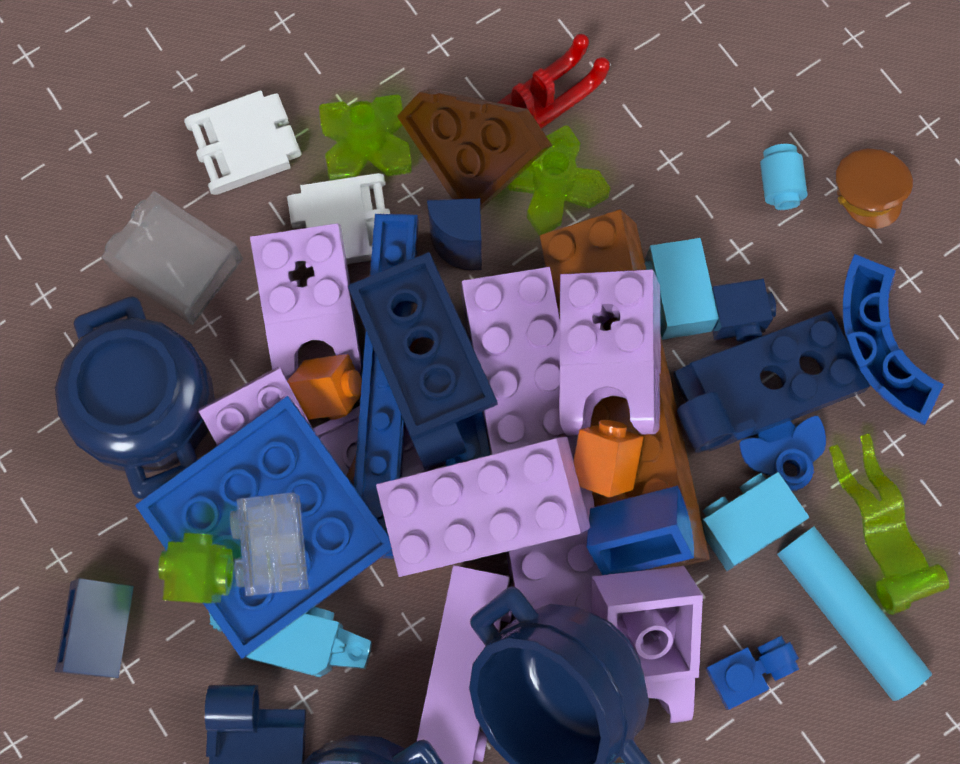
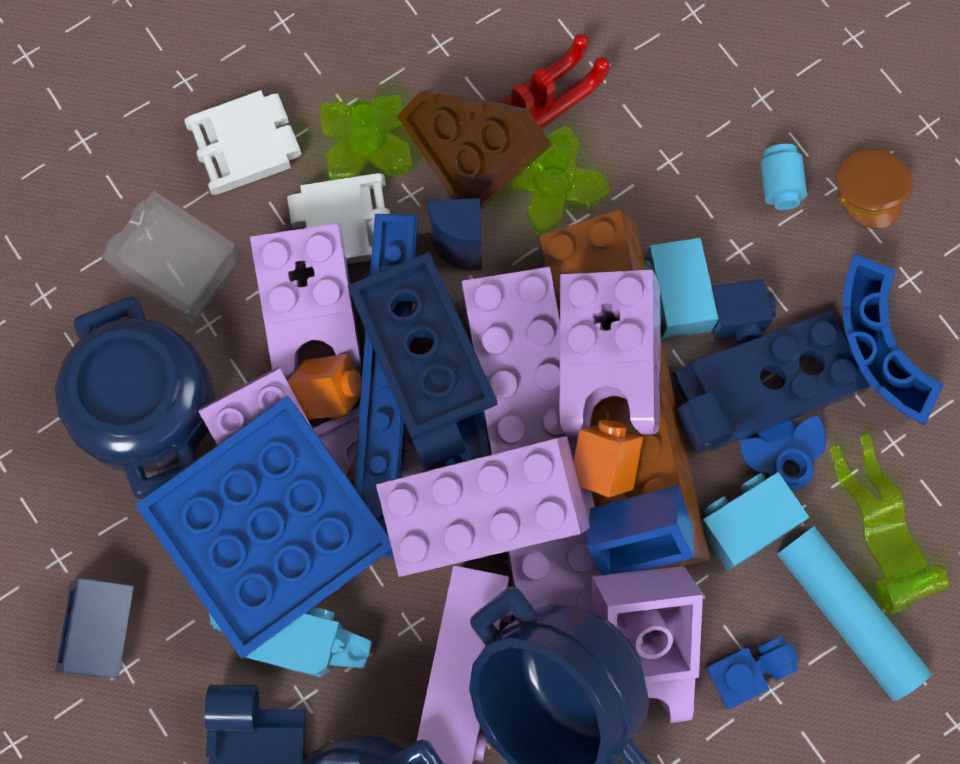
clear neon green brick [158,533,234,603] -> none
clear brick [230,493,309,596] -> none

